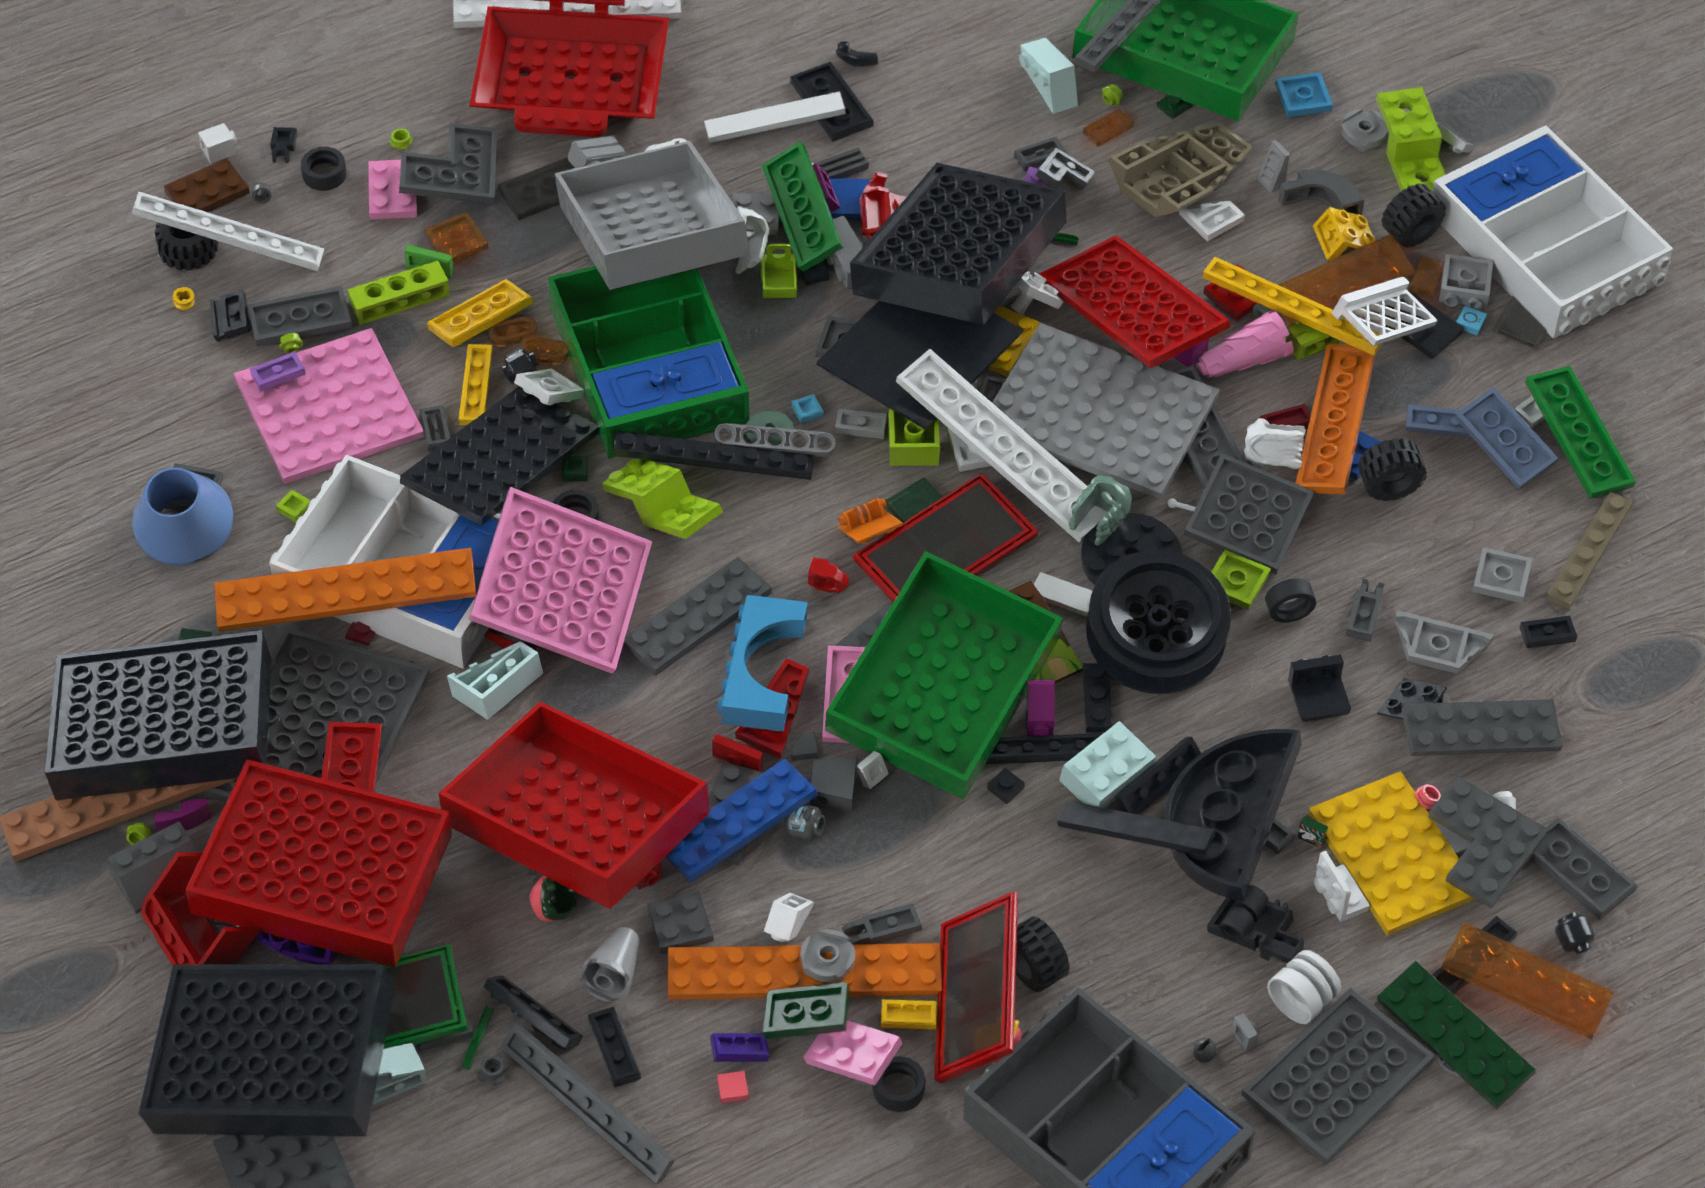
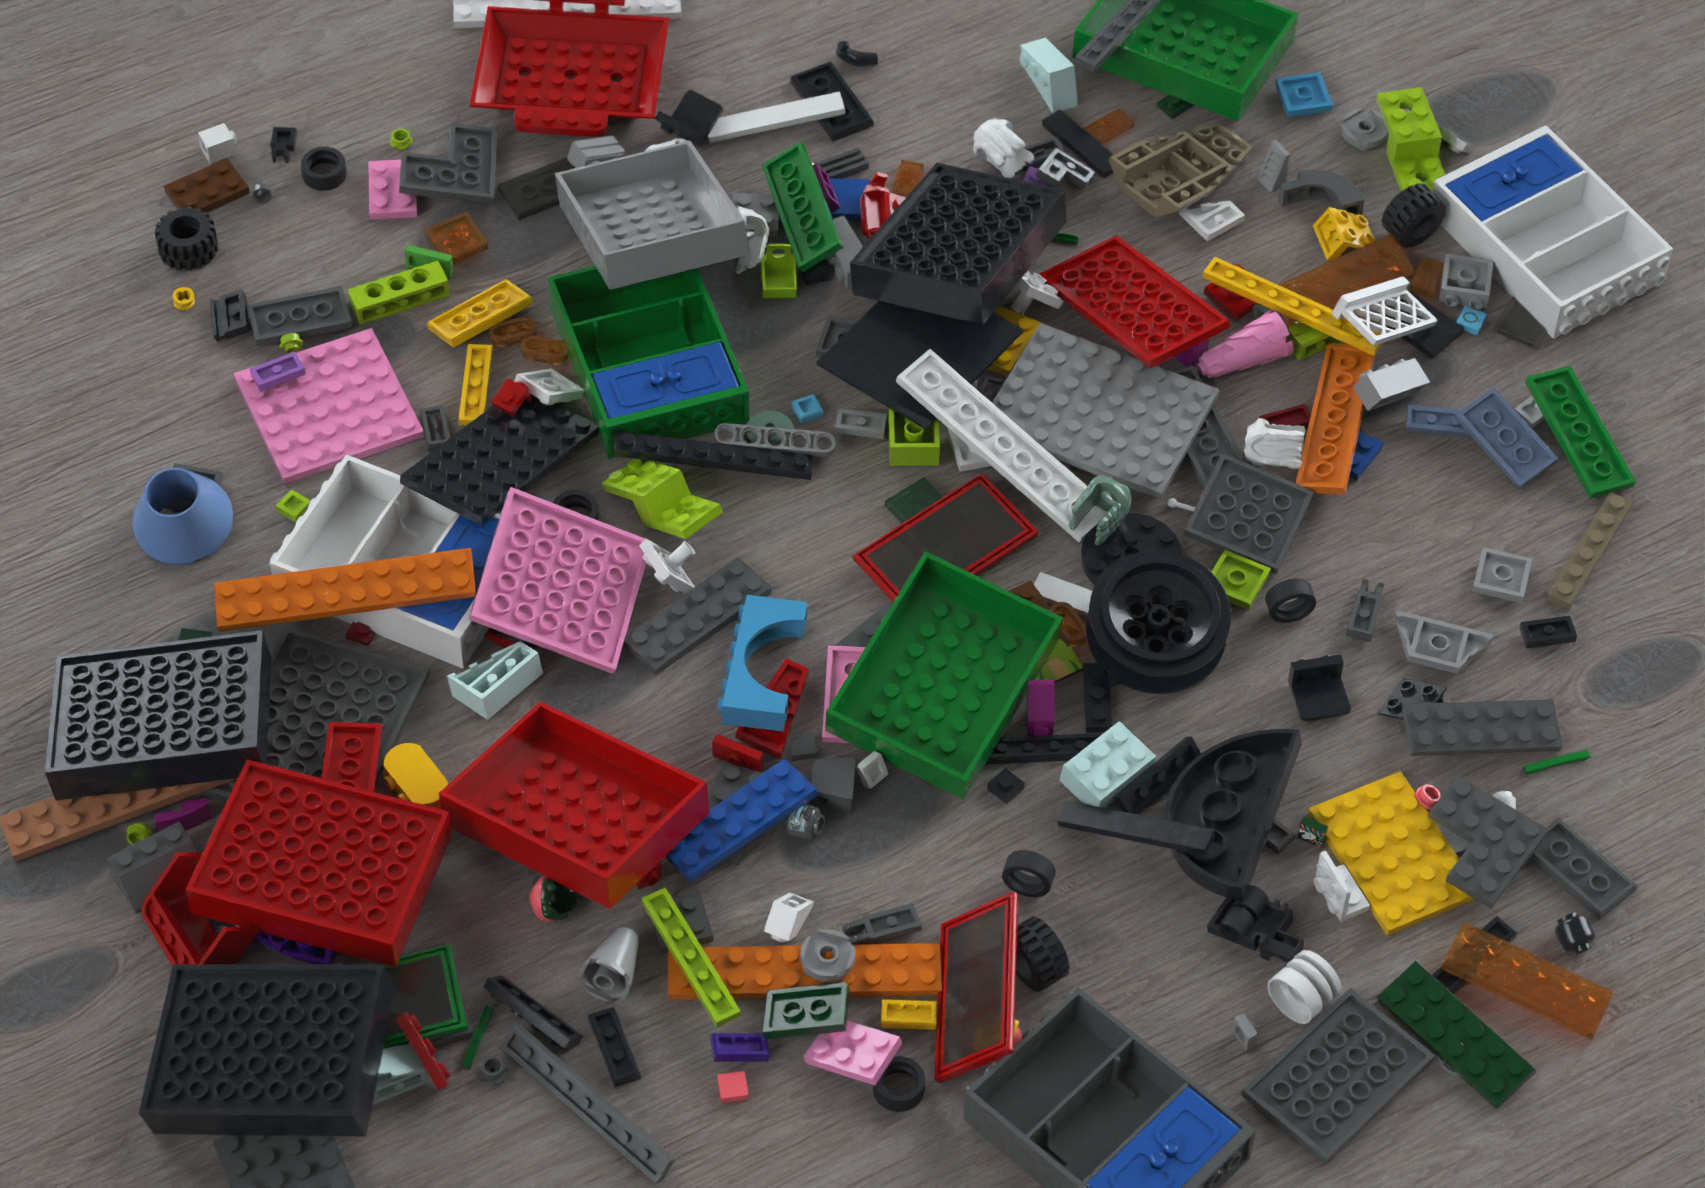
white tile [132,192,324,271] -> none
black head [501,349,539,384] -> none
dark green tile [562,456,588,481] -> none
red rock [808,557,849,593] -> none
orange hinge [838,497,903,544] -> none
lime plate [1102,84,1123,106] -> none
dark grey hinge [1193,1038,1216,1062] -> none
black tyre [1358,438,1427,501] -> none
none -> yellow brick [383,743,448,809]
none -> red plate [395,1012,451,1090]
none -> red bracket [491,378,532,416]
none -> white plate [639,539,695,594]
none -> lime plate [641,887,741,1028]
none -> black bracket [655,90,723,147]
none -> clear orange plate [891,160,924,197]
none -> white piece [973,119,1034,179]
none -> black tyre [1002,850,1056,897]
none -> black tile [1042,109,1113,178]
none -> clear orange plate [1050,602,1087,647]
none -> brick [1353,358,1430,411]
none -> green piece [1523,750,1590,774]

